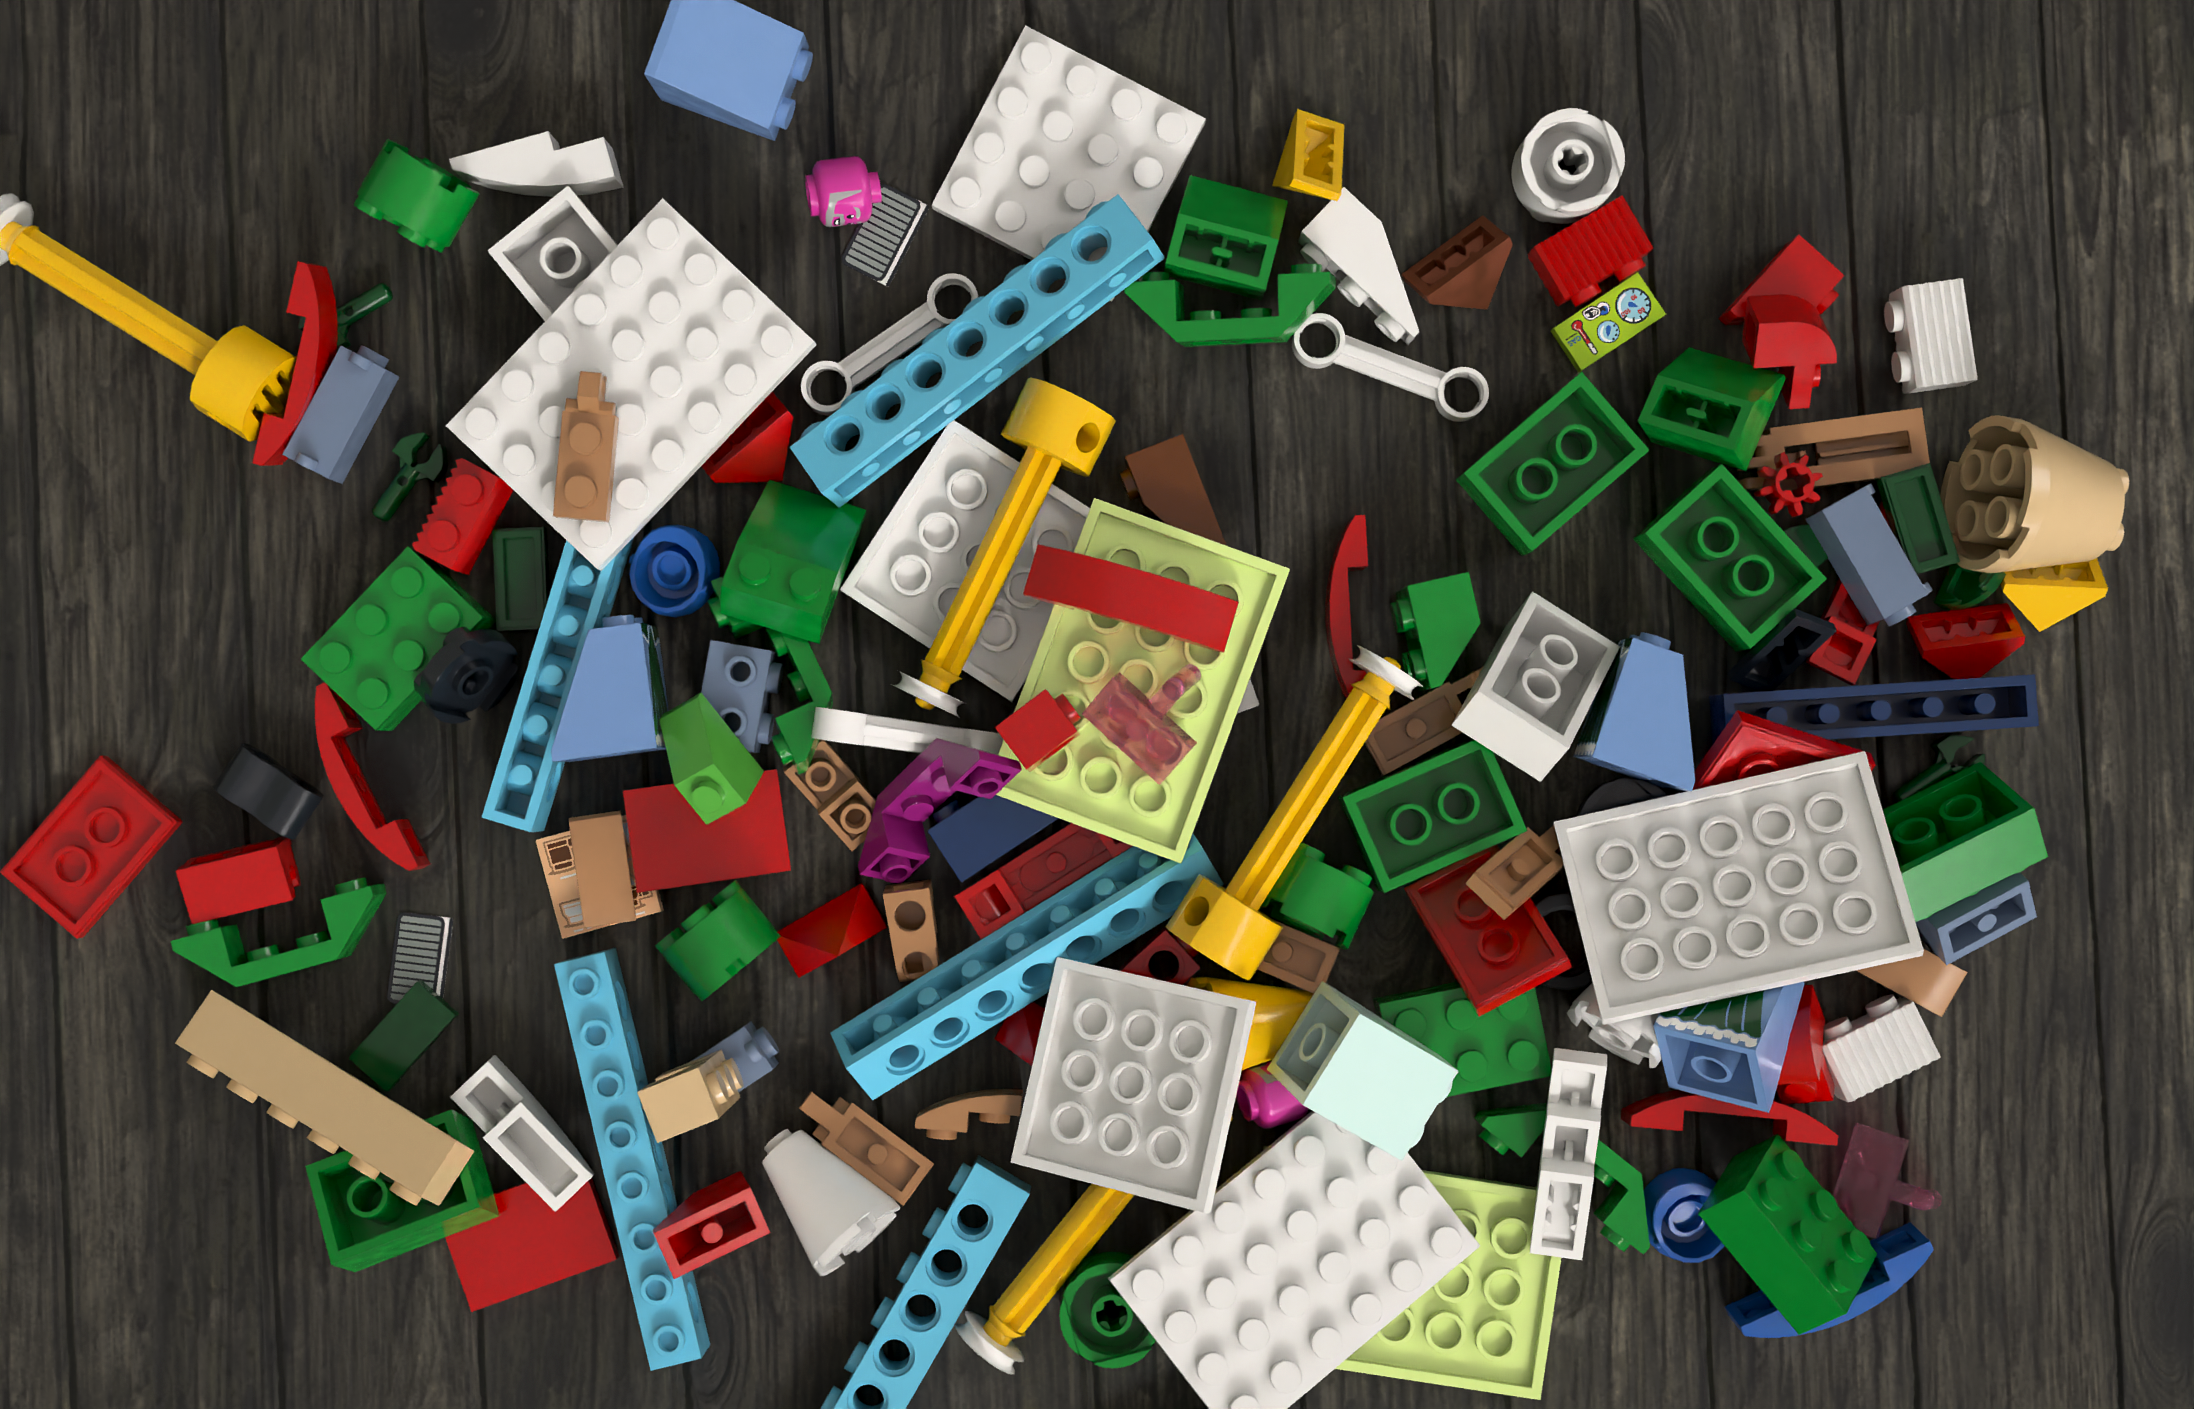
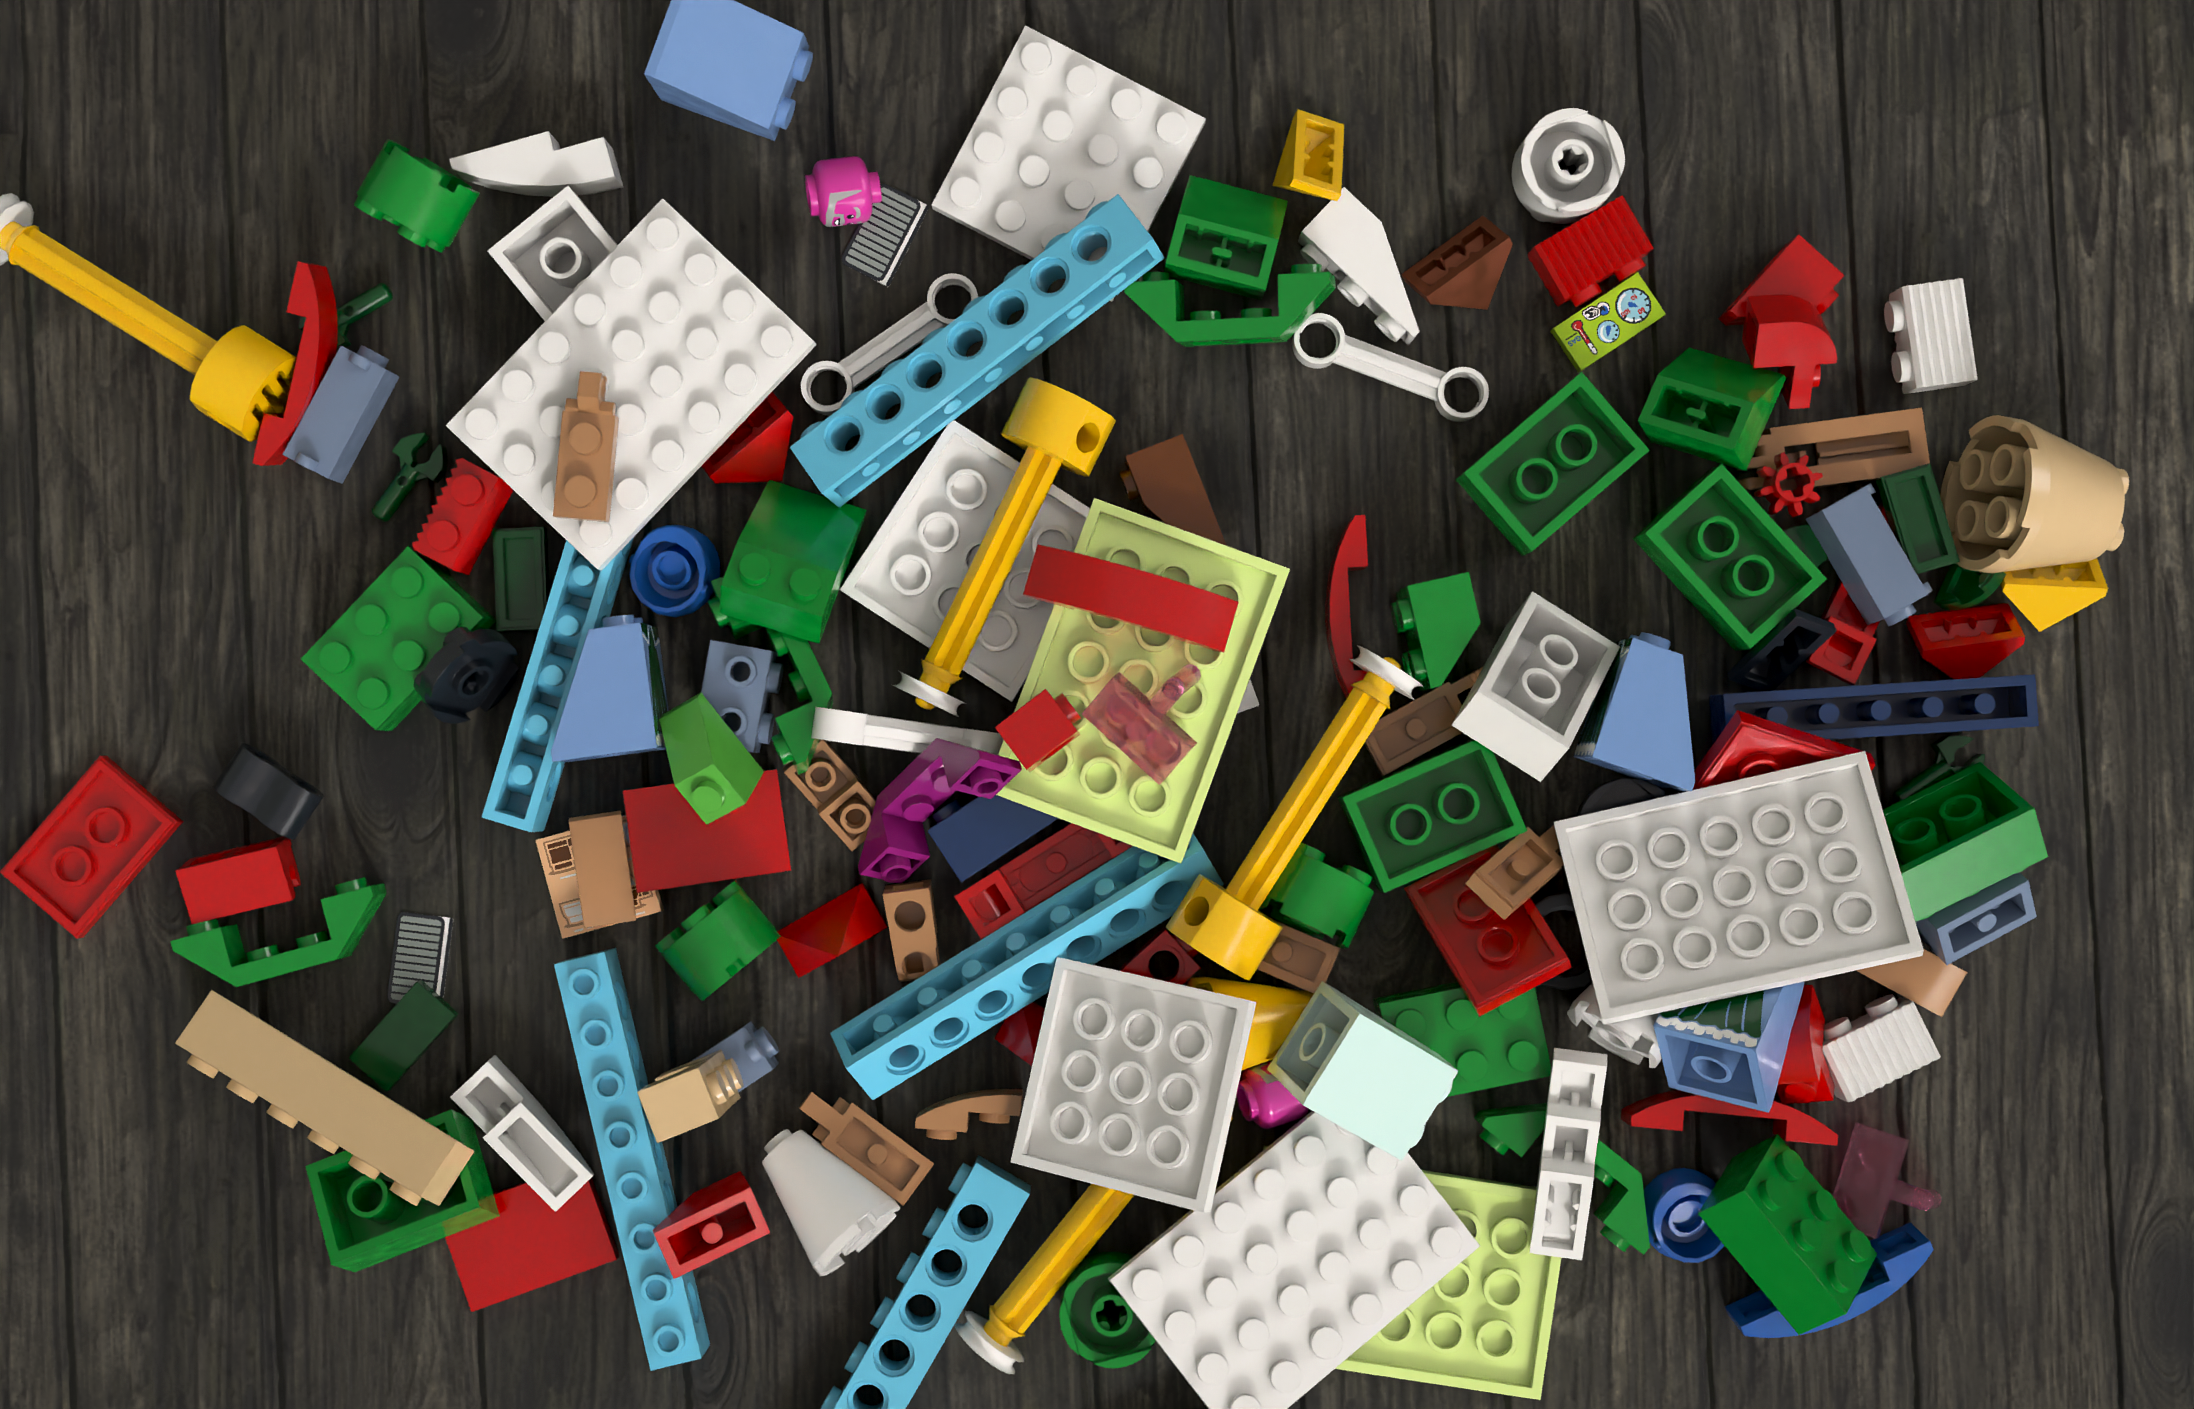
red slope [315,682,430,871] -> none

